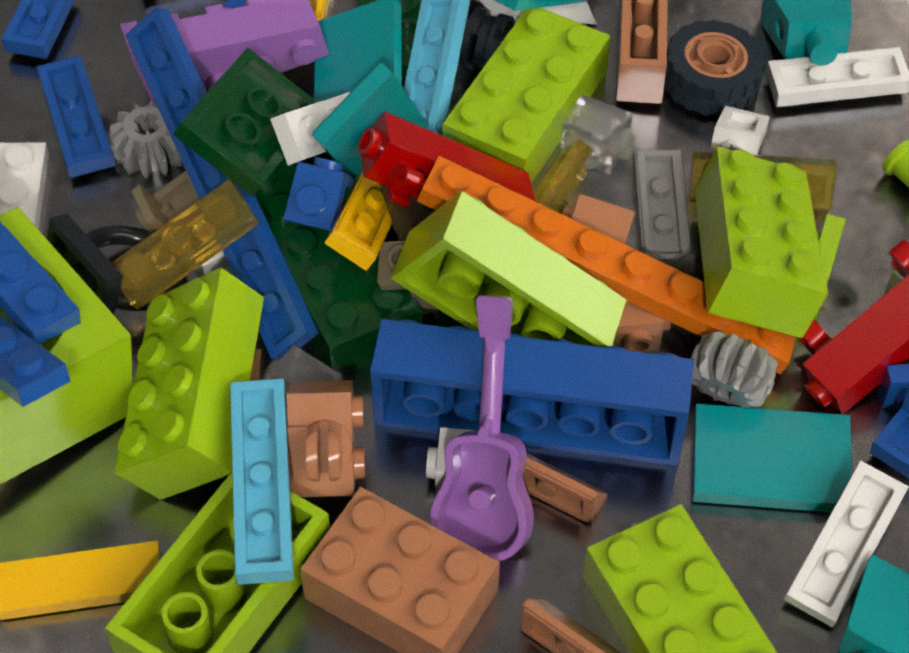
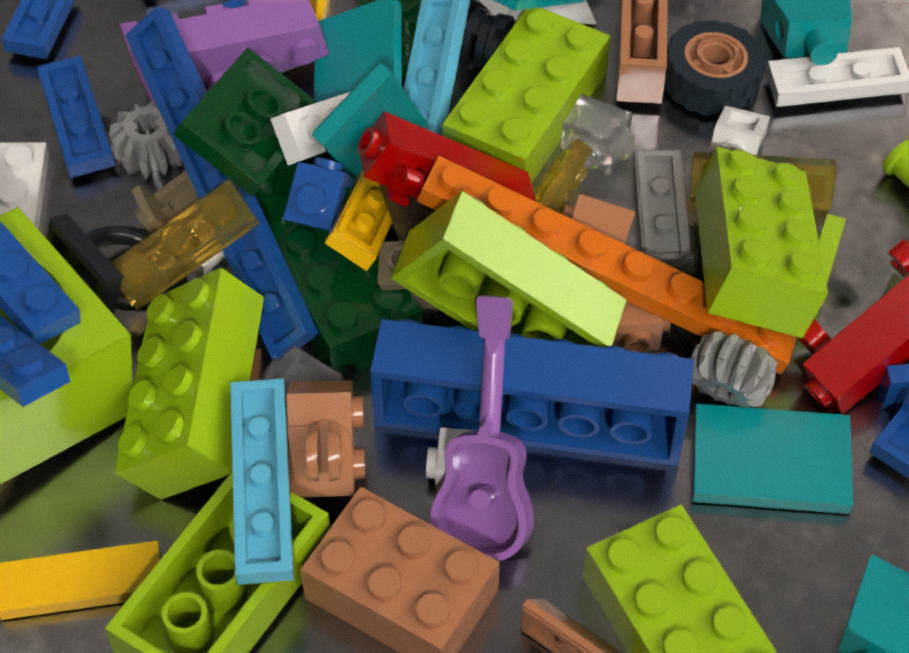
nougat slope [523,453,607,524] -> none
white plate [784,461,909,627] -> none

